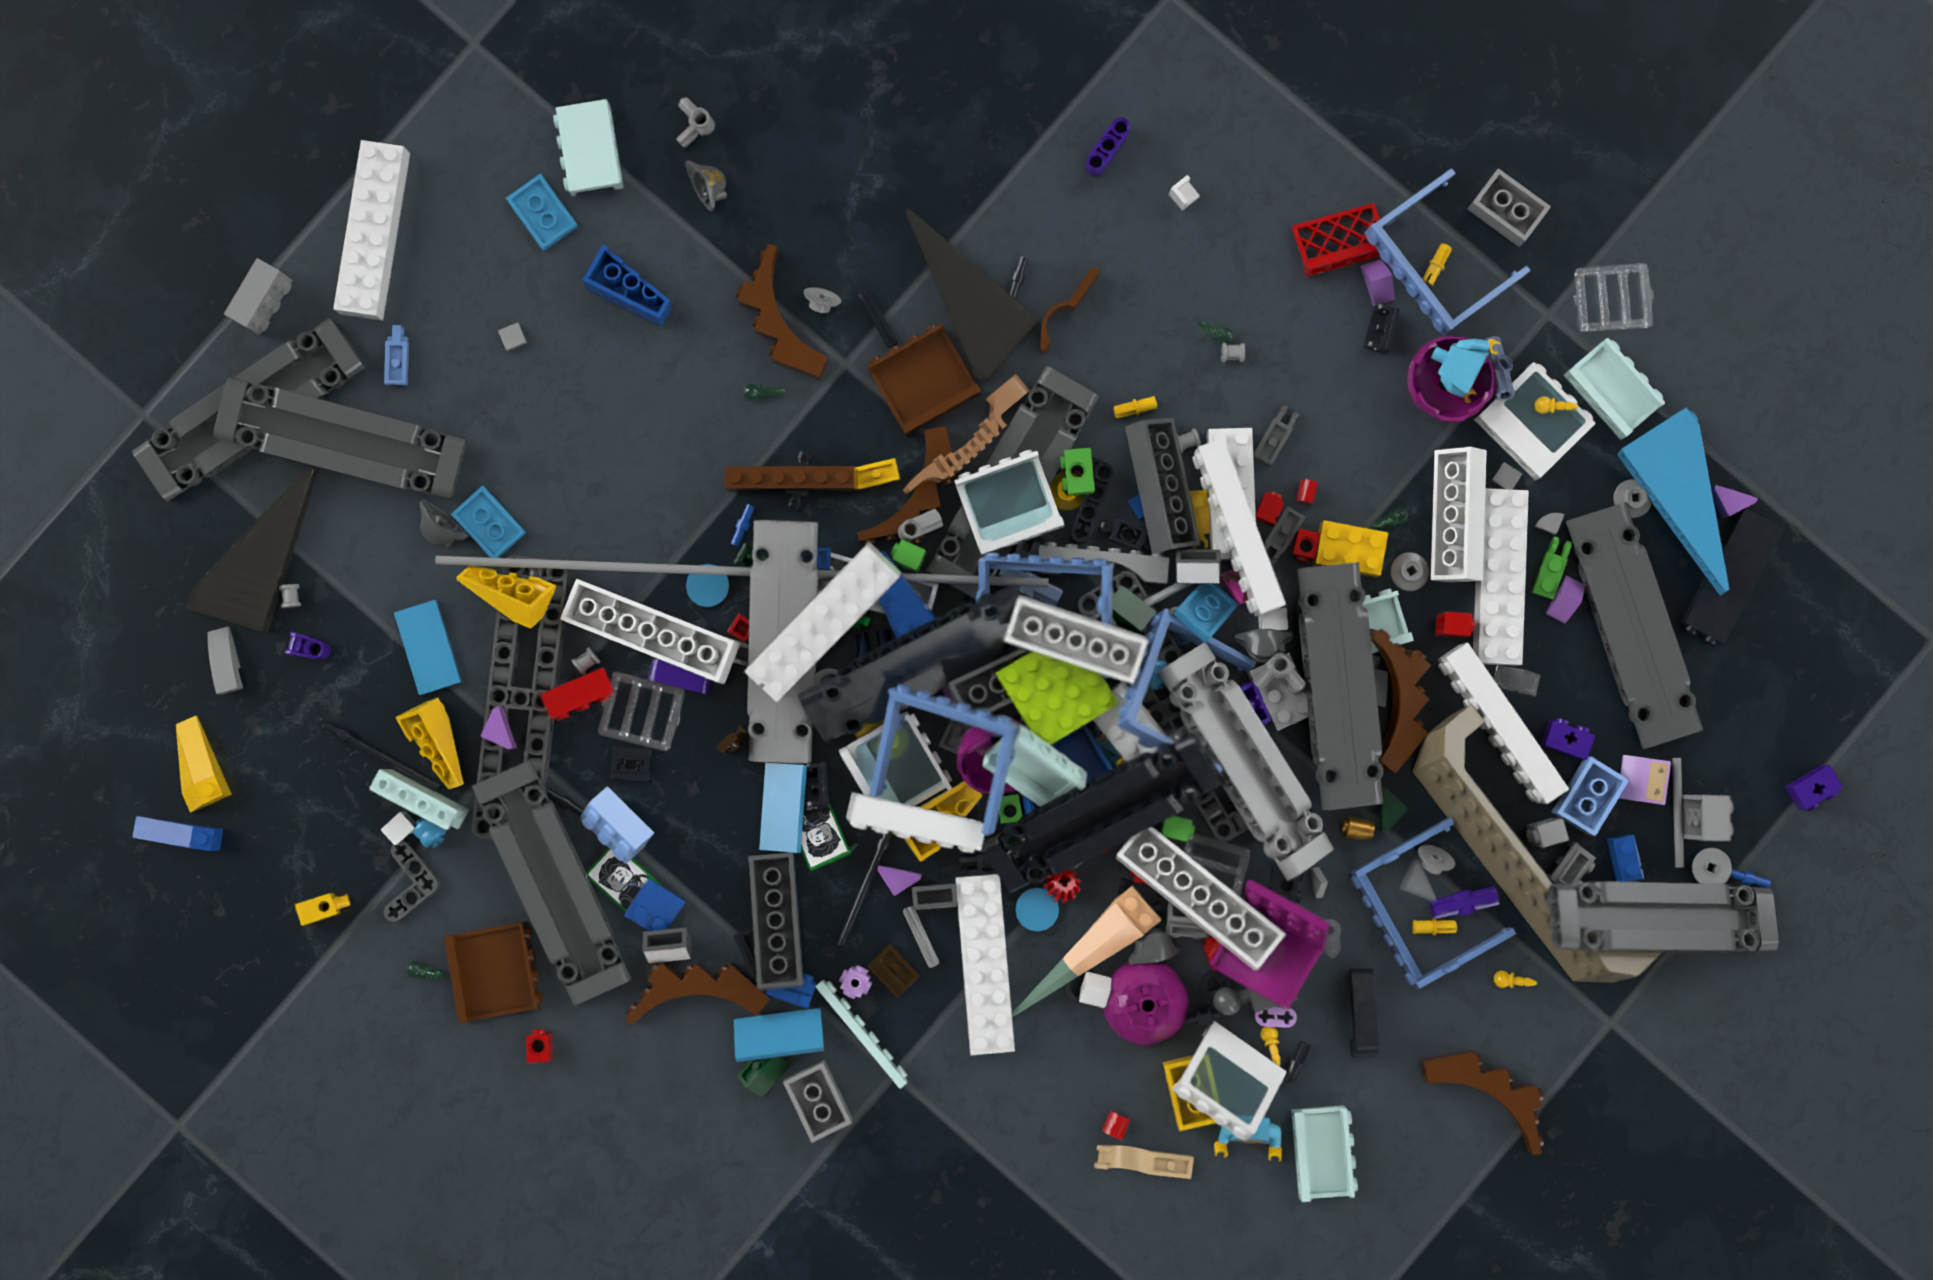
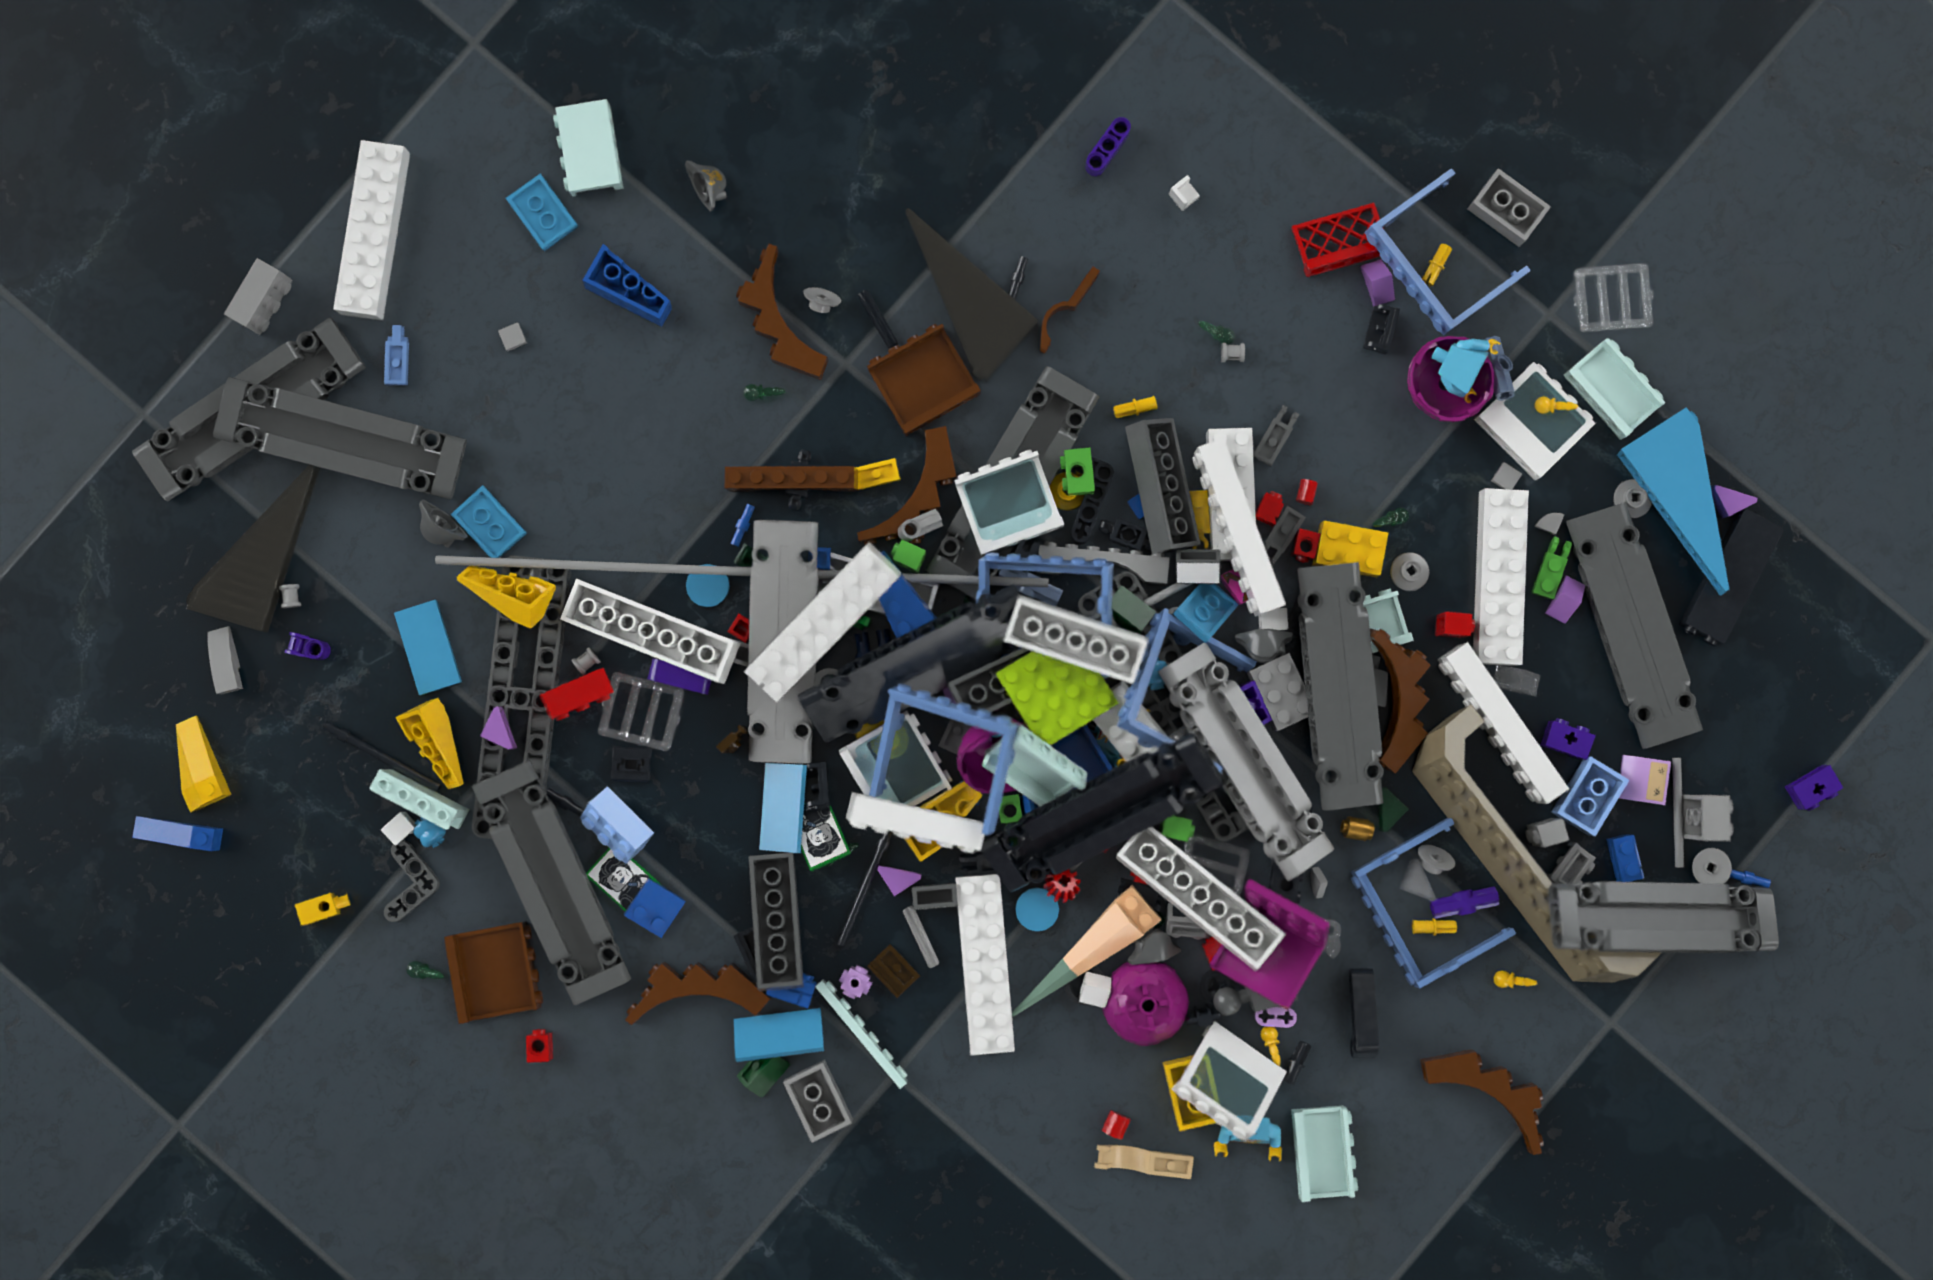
dark grey brick [643,927,692,964] -> none
light grey axle [677,98,715,147] -> none
medium nougat piece [903,374,1030,494] -> none
light grey bush [1177,428,1201,453] -> none
light grey axle [1252,653,1306,691] -> none
white brick [1431,447,1487,582] -> none

